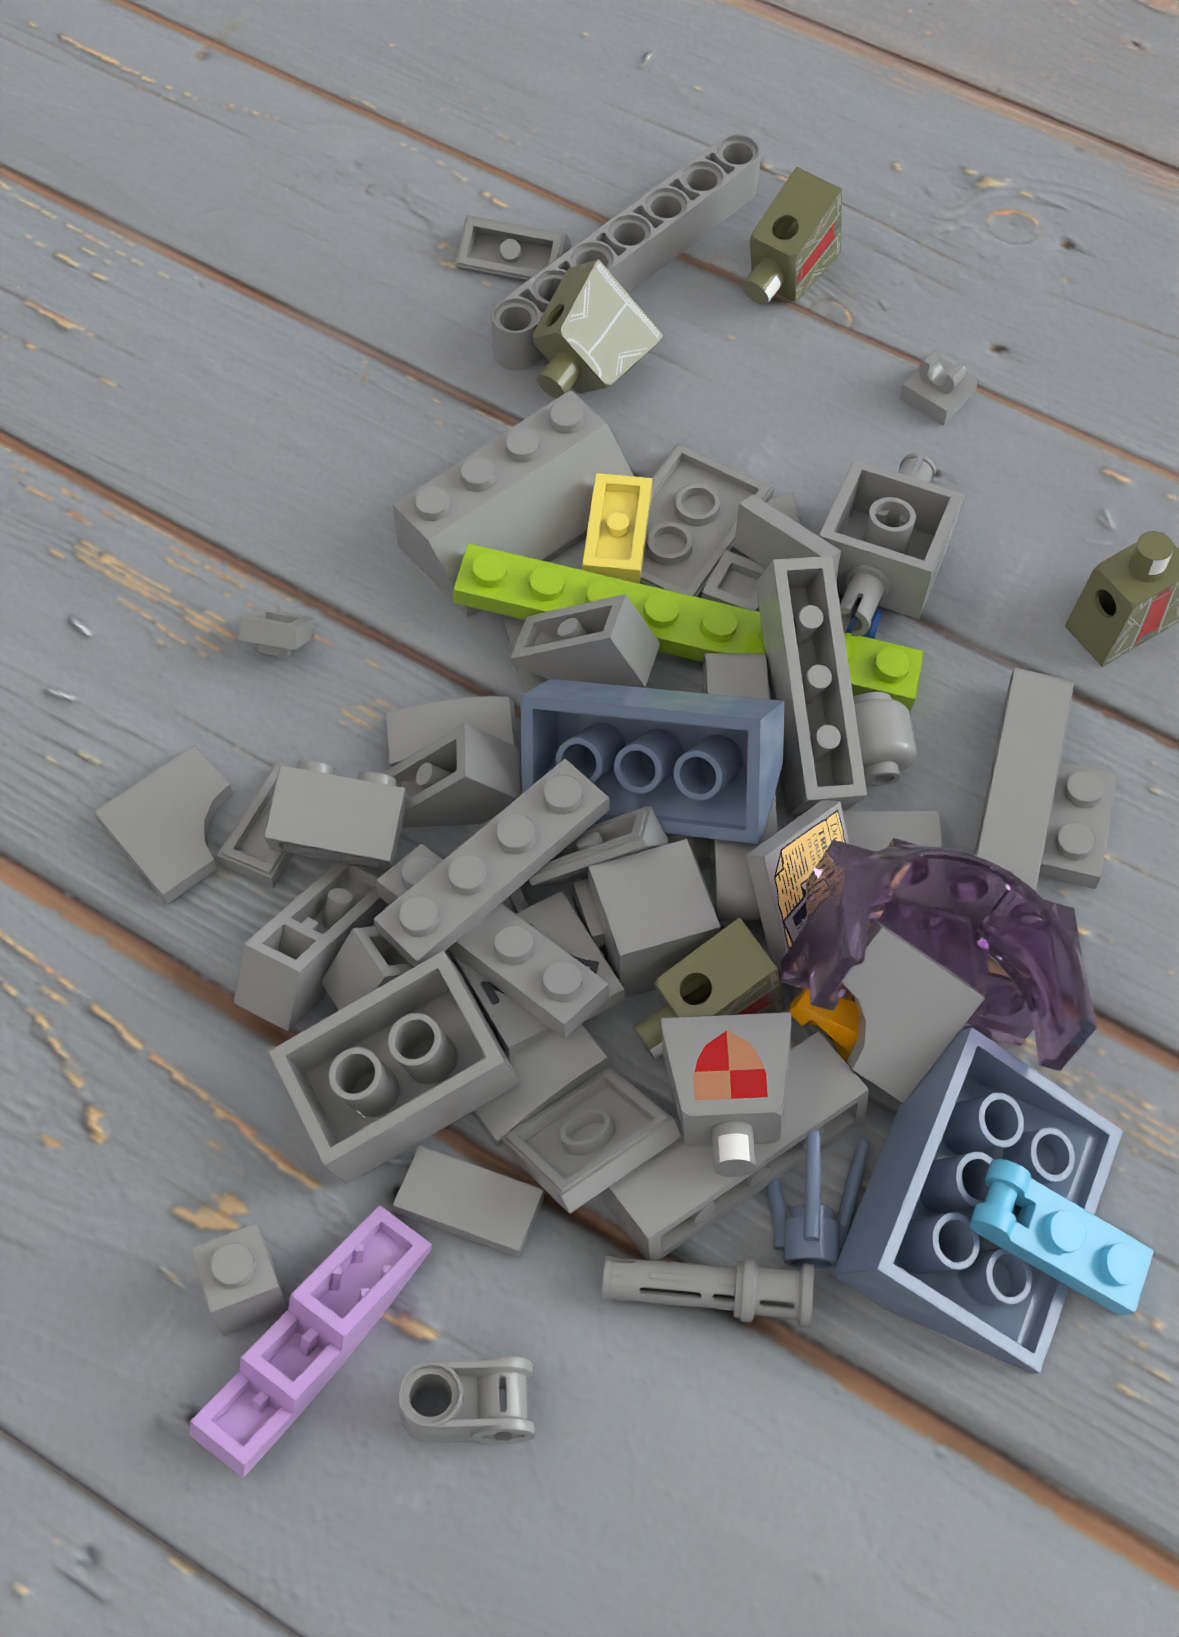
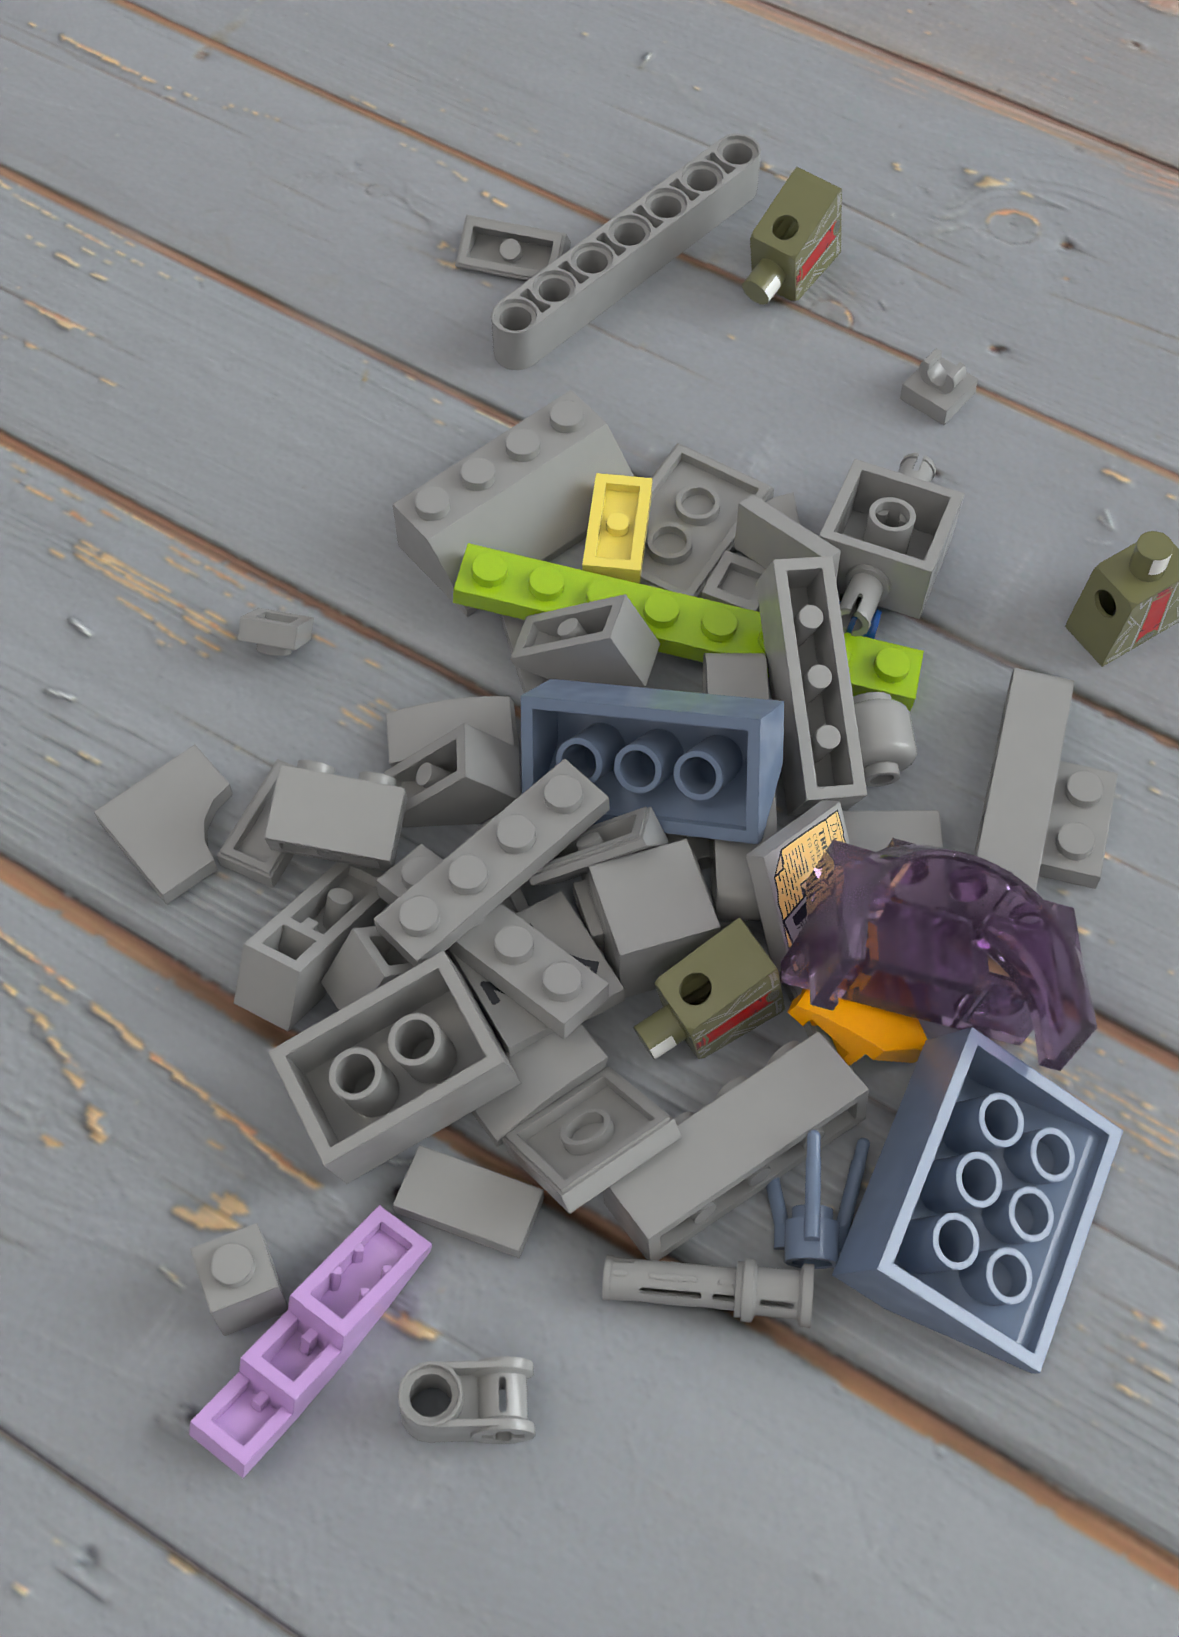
torso [532,259,664,399] -> none
light grey torso [661,1012,792,1177] -> none
light grey tile [835,920,985,1103] -> none
medium azure plate [969,1159,1154,1315] -> none

